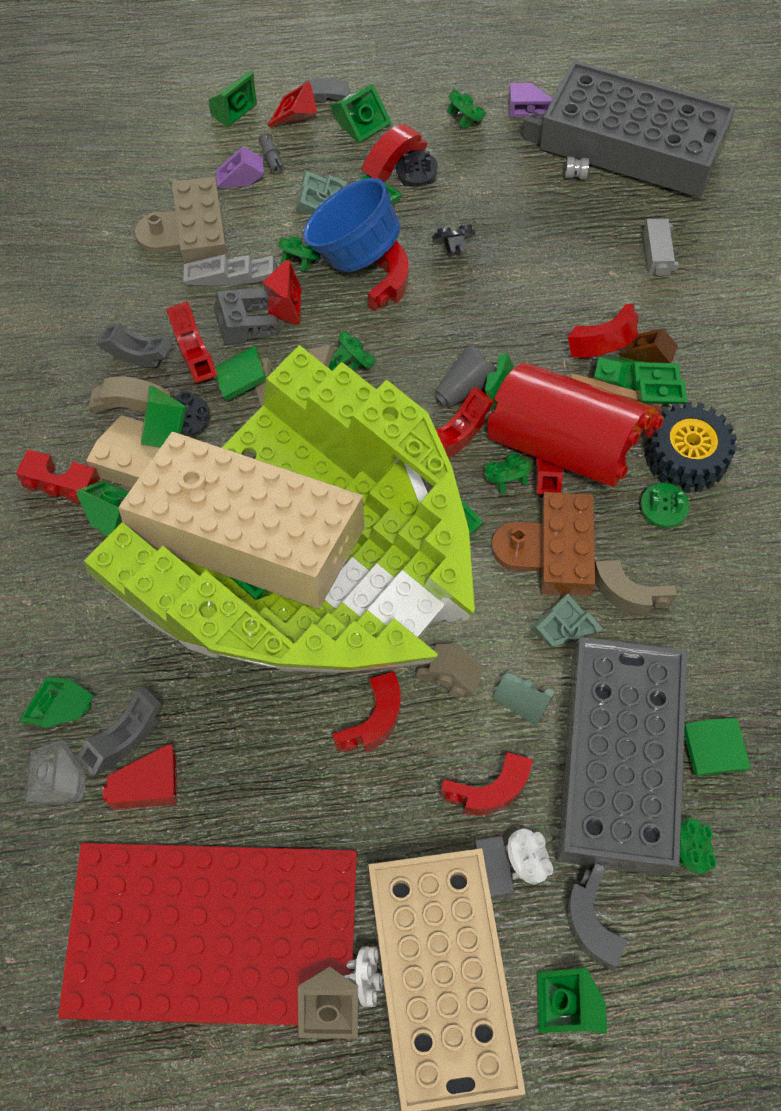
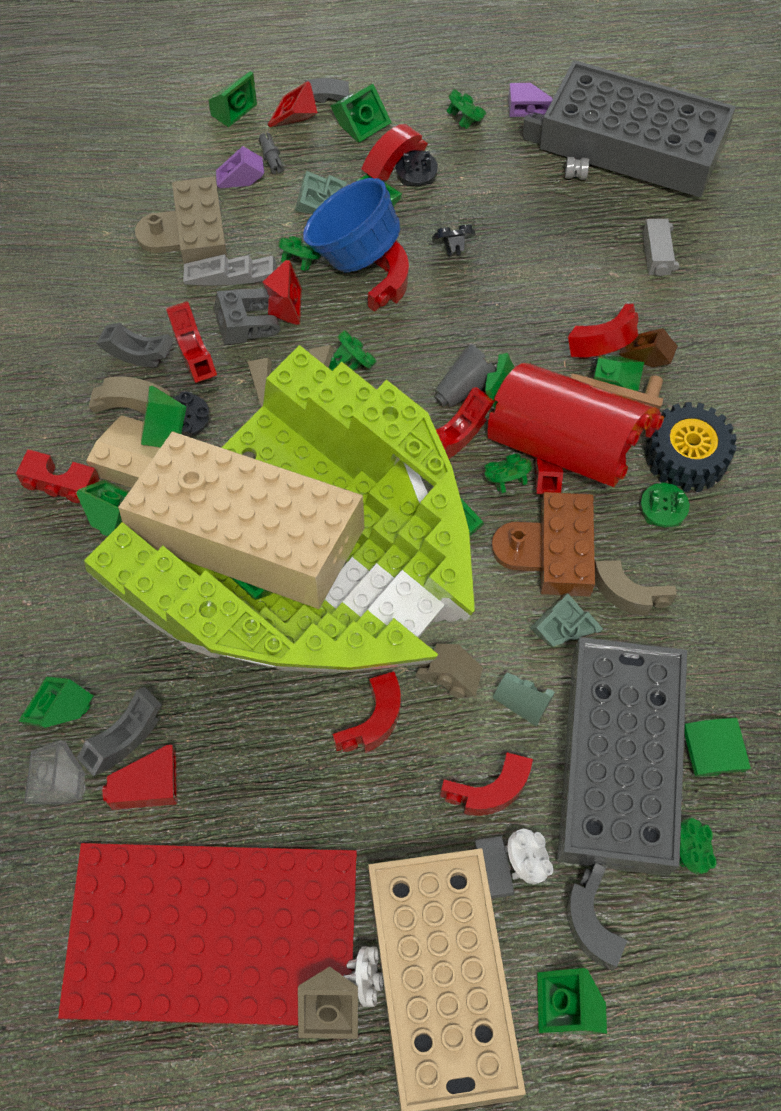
green slope [215,345,267,401] -> none
green slope [631,362,688,404] -> none

